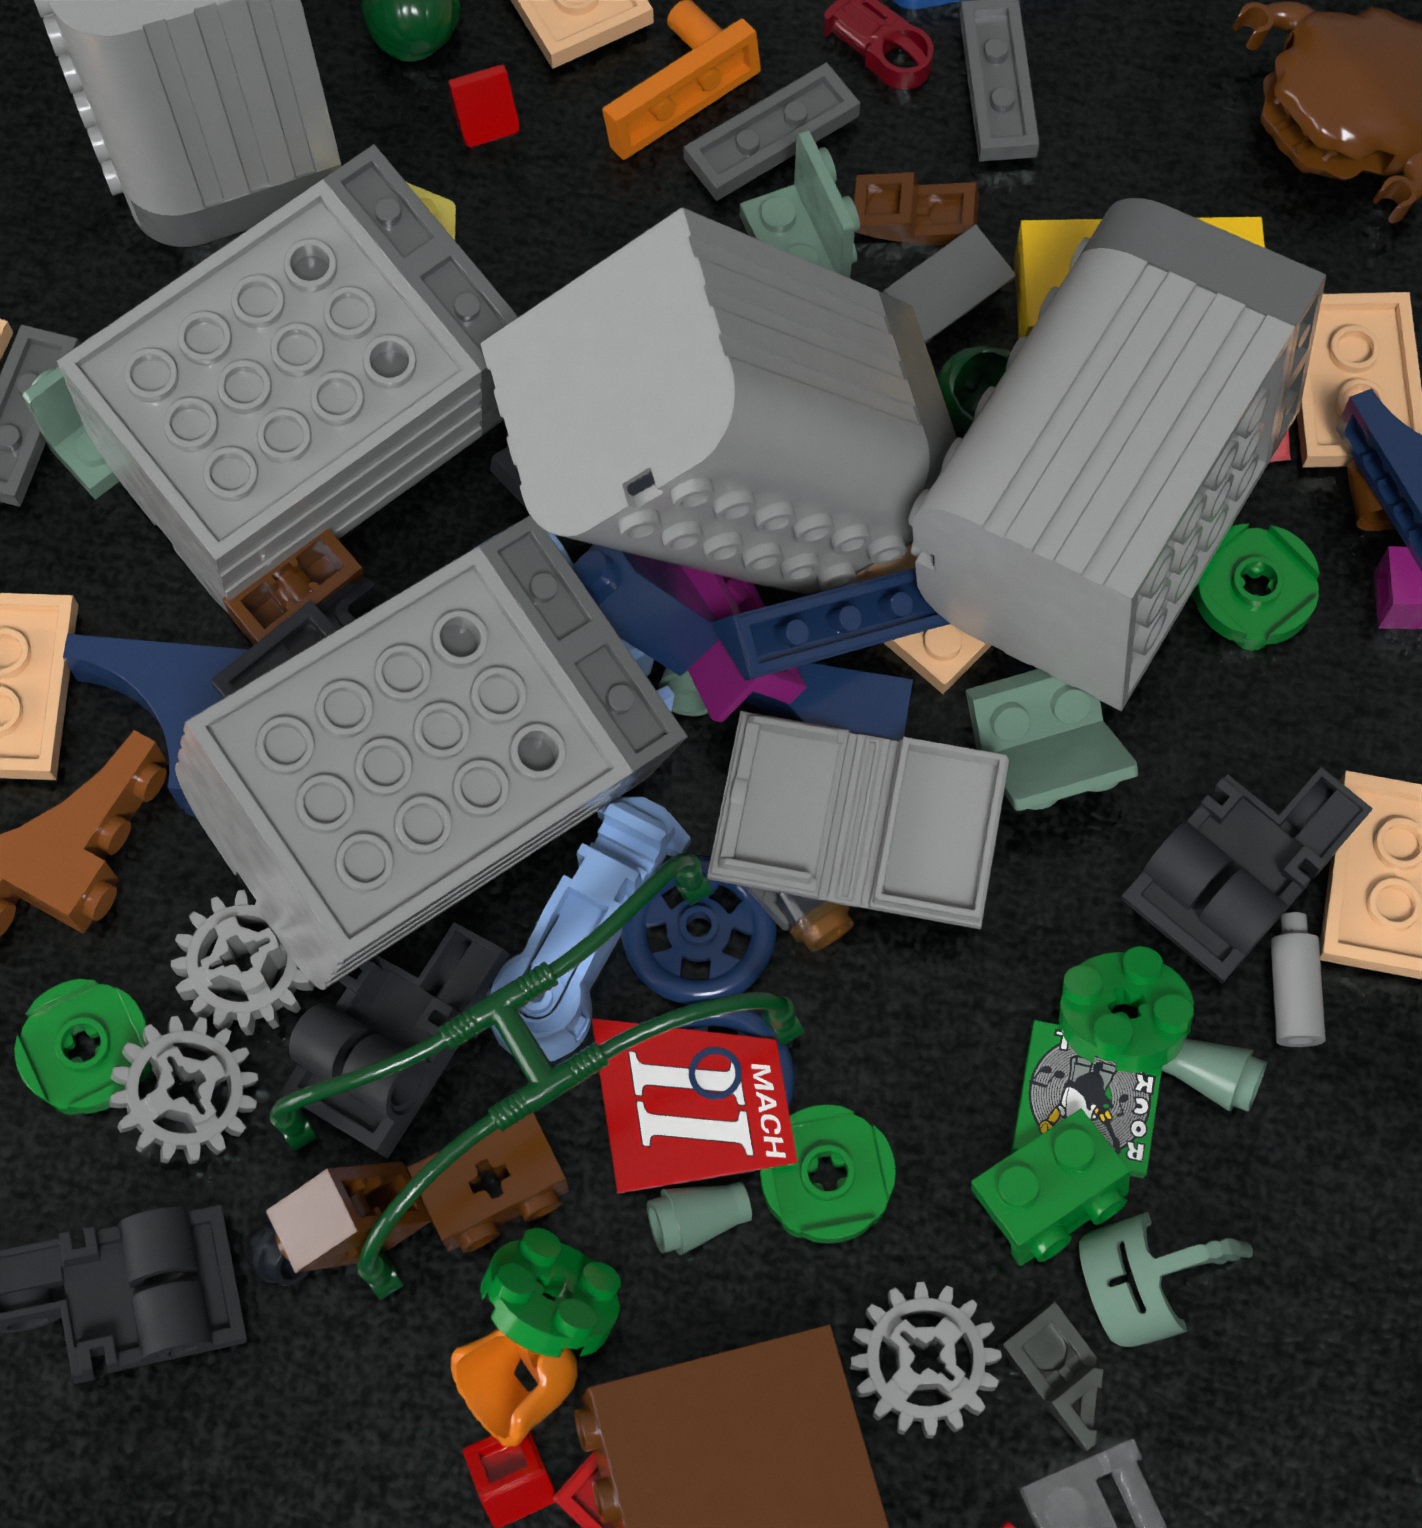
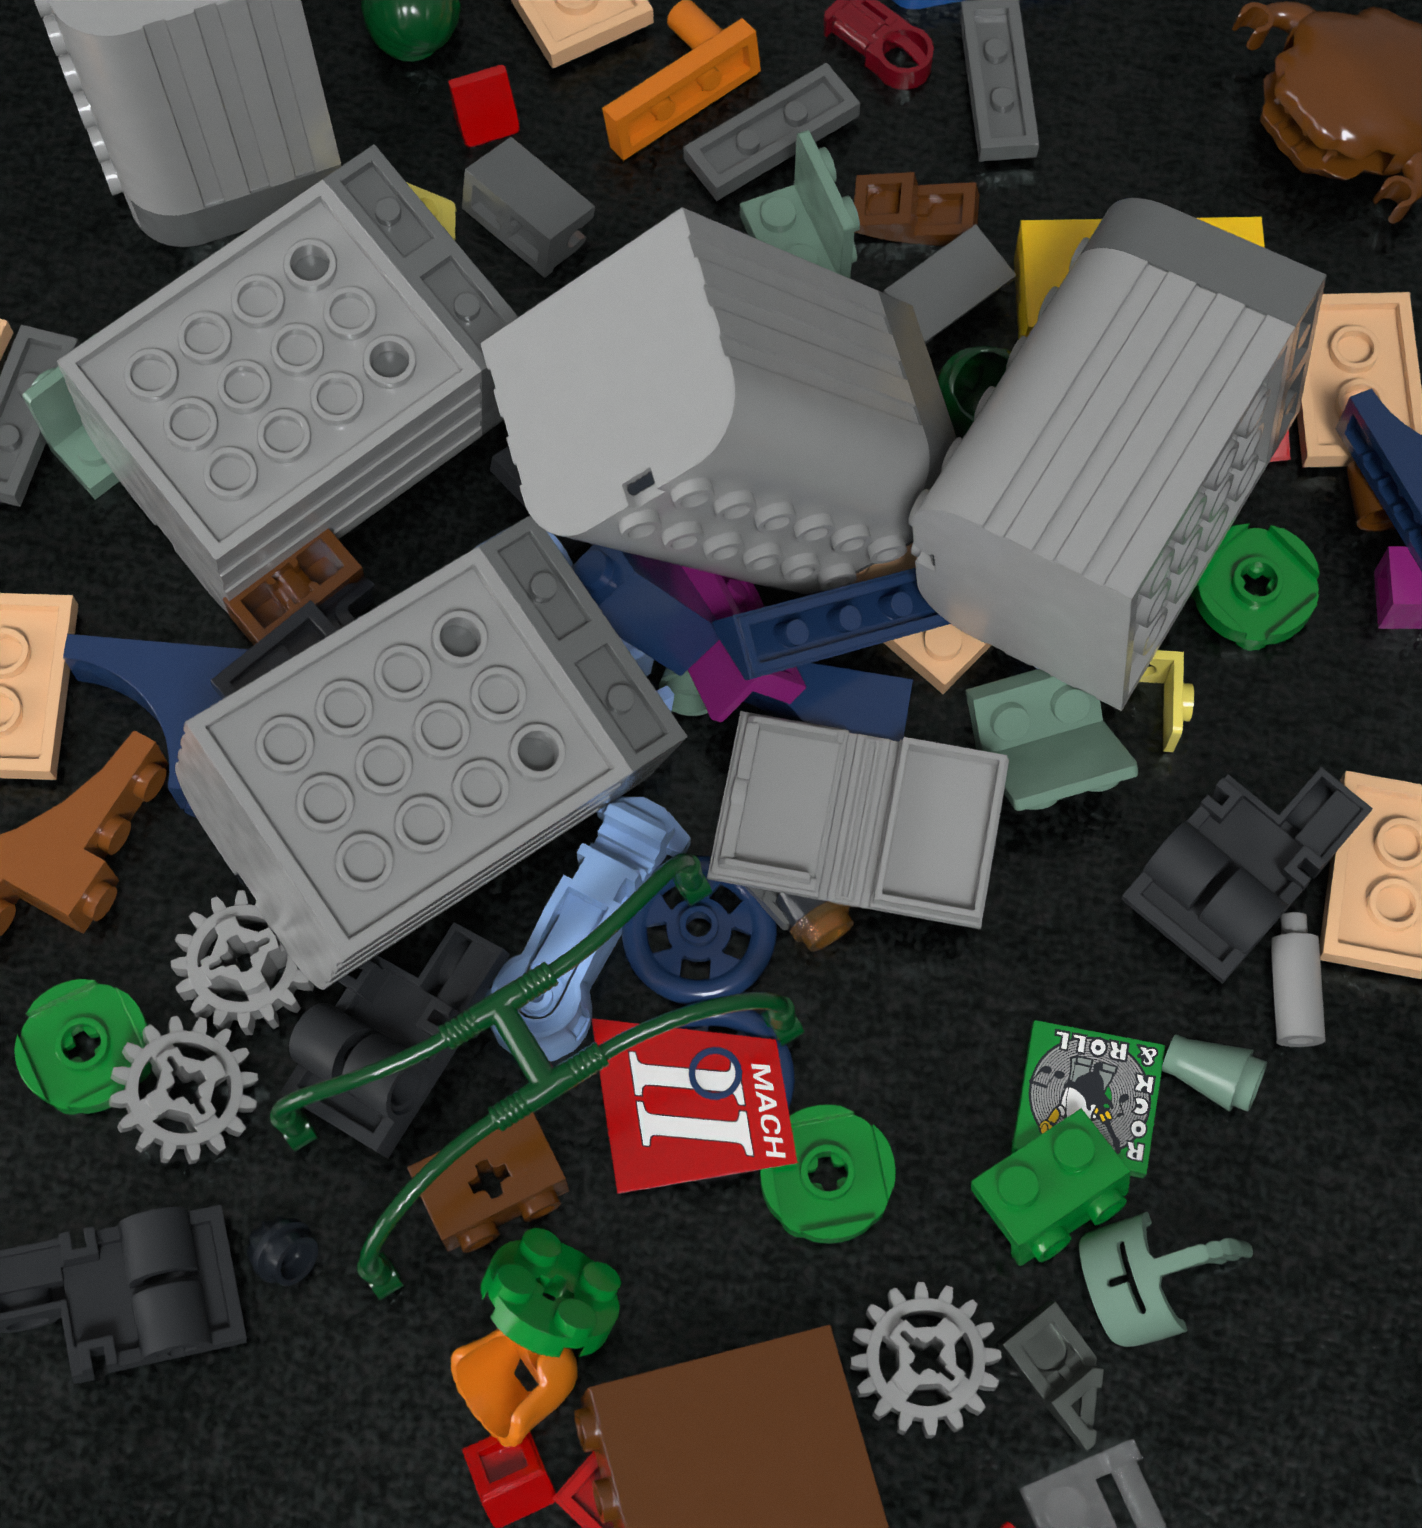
reddish brown brick [266,1161,431,1273] -> none
sand green cone [647,1181,752,1255] -> none
green plate [1059,946,1194,1073] -> none
none -> dark grey hinge [462,137,595,278]
none -> light yellow bracket [1139,650,1194,752]

